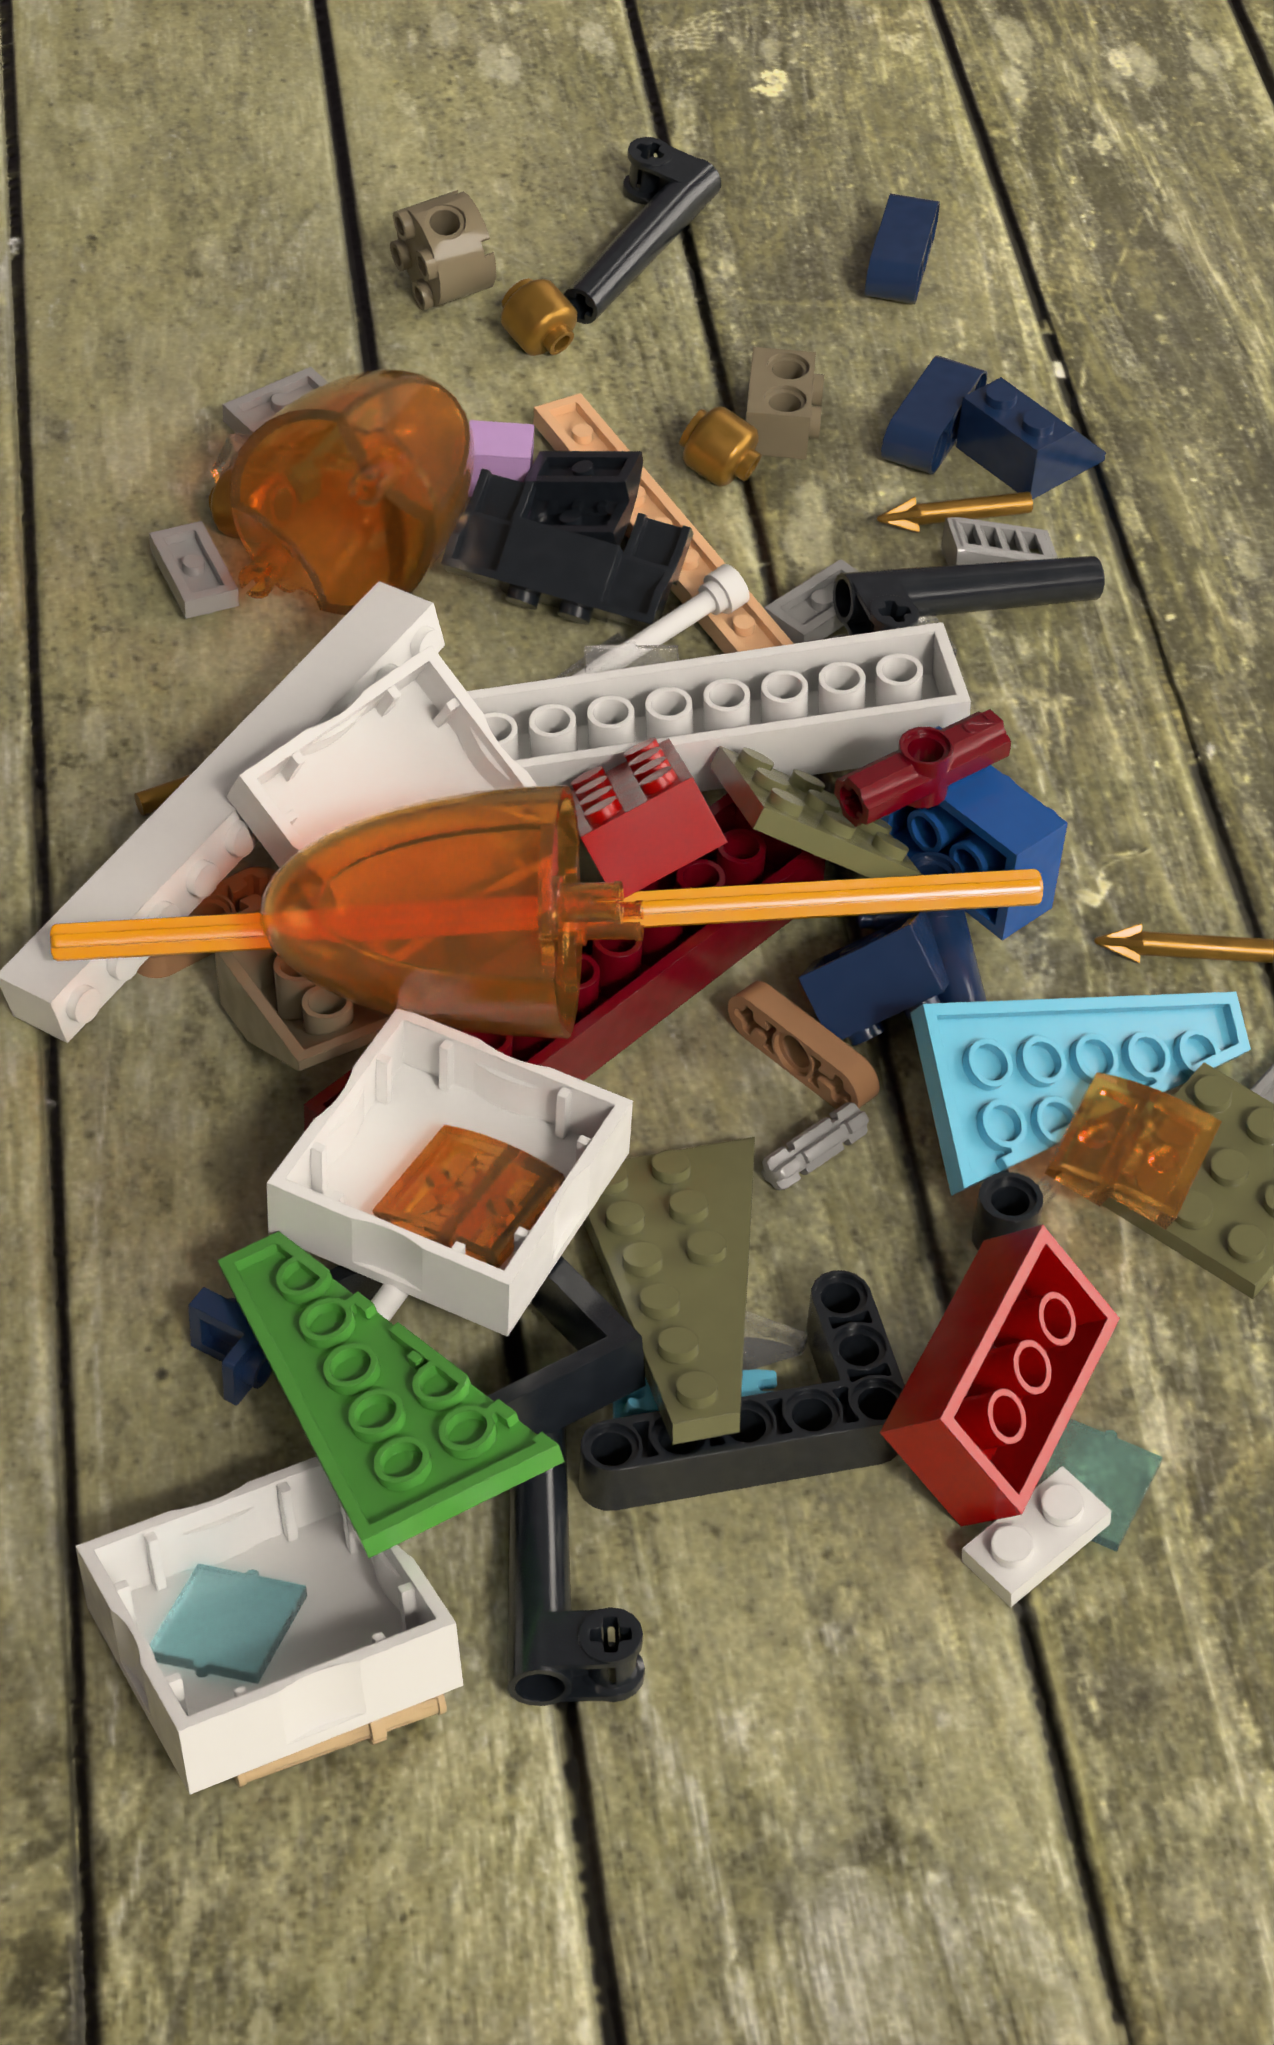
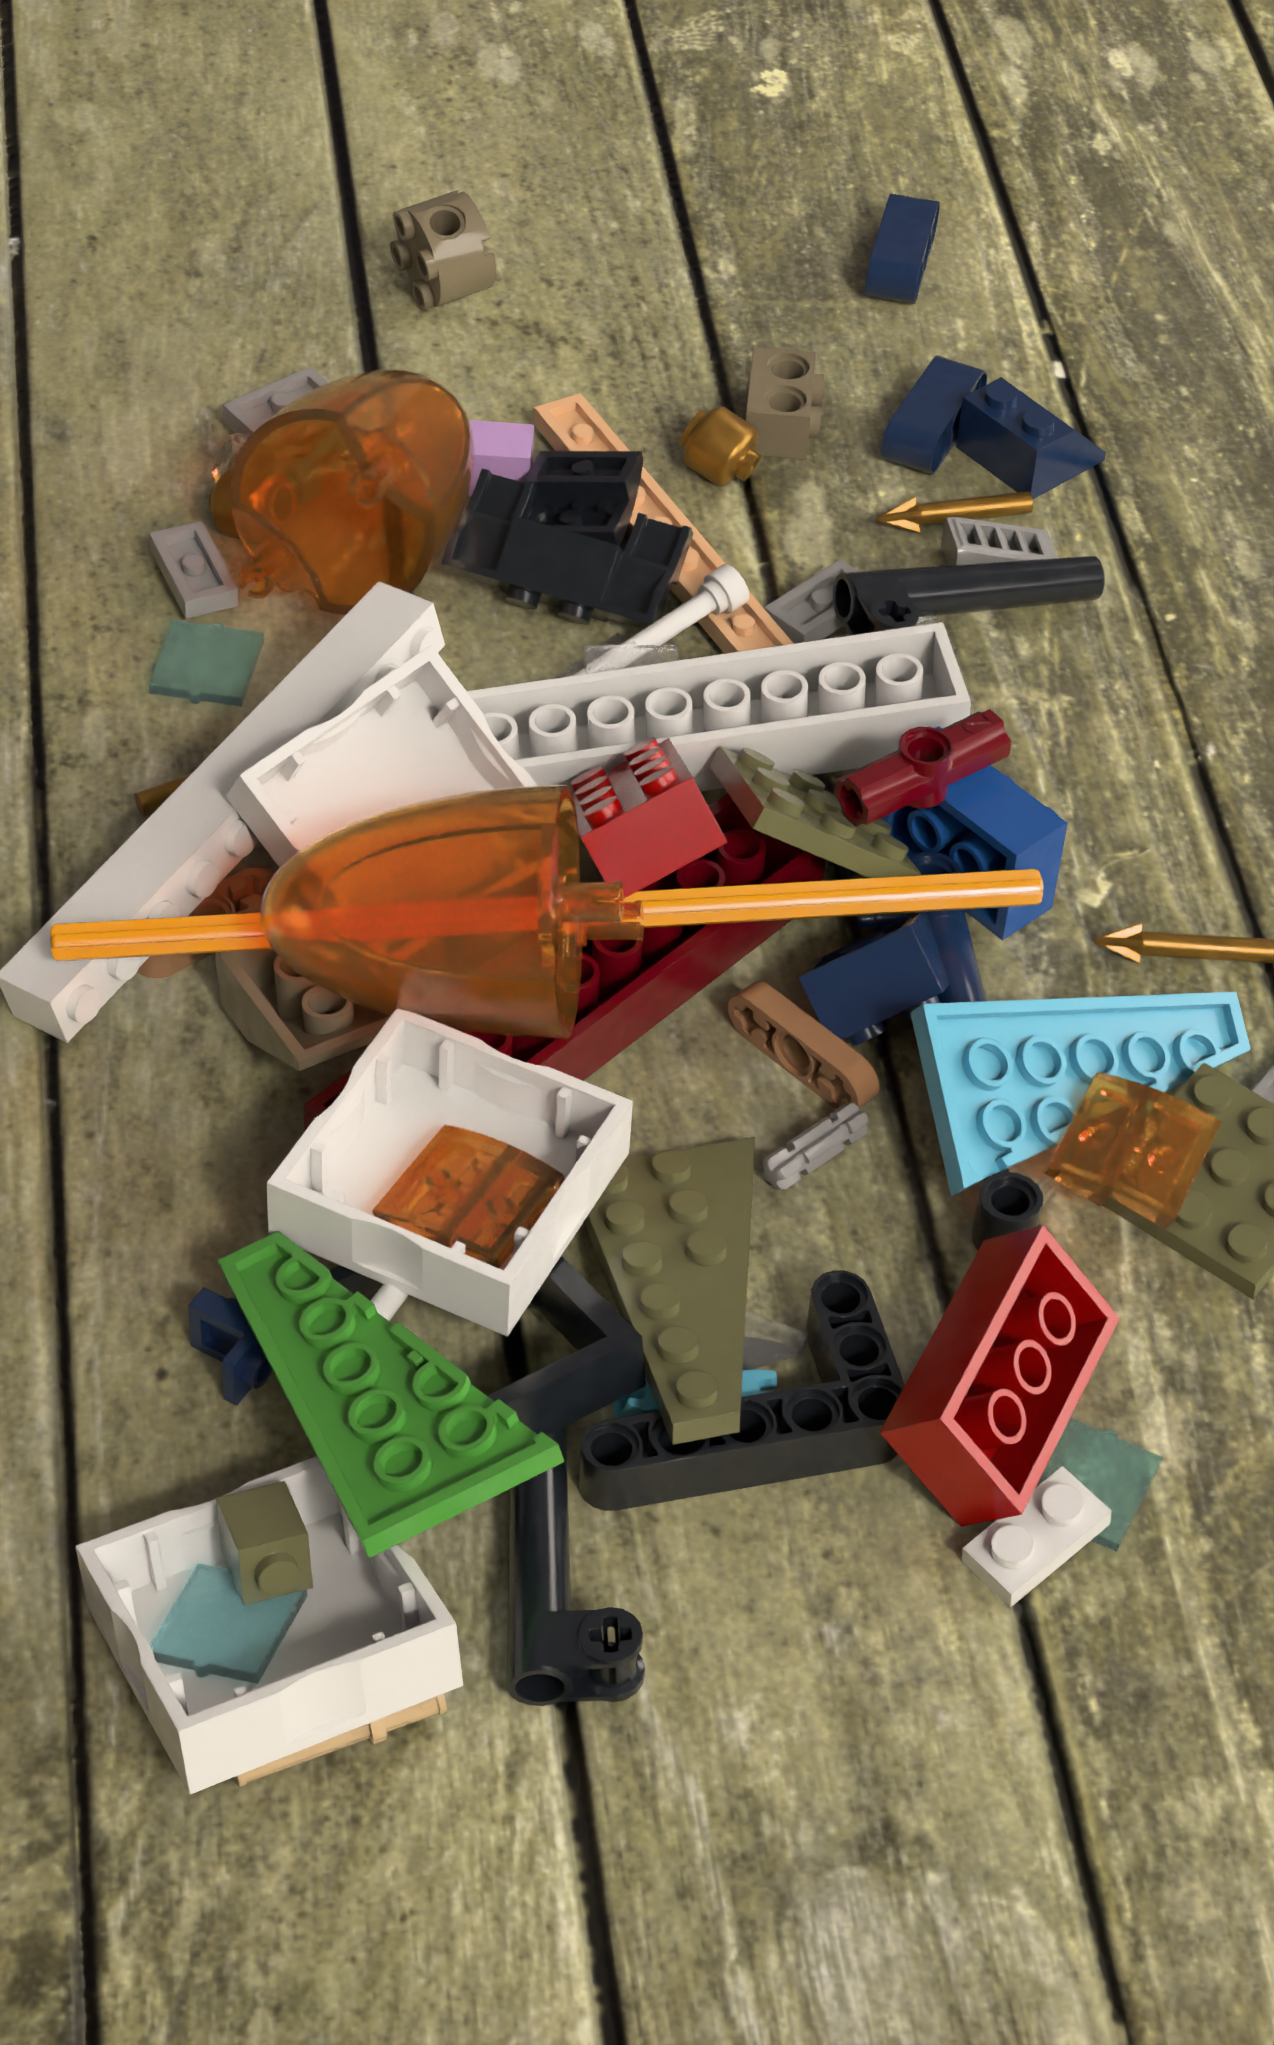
pearl gold head [501,278,577,356] -> none
black axle [564,137,721,324] -> none
none -> clear light blue piece [149,620,264,707]
none -> olive brick [216,1481,313,1606]

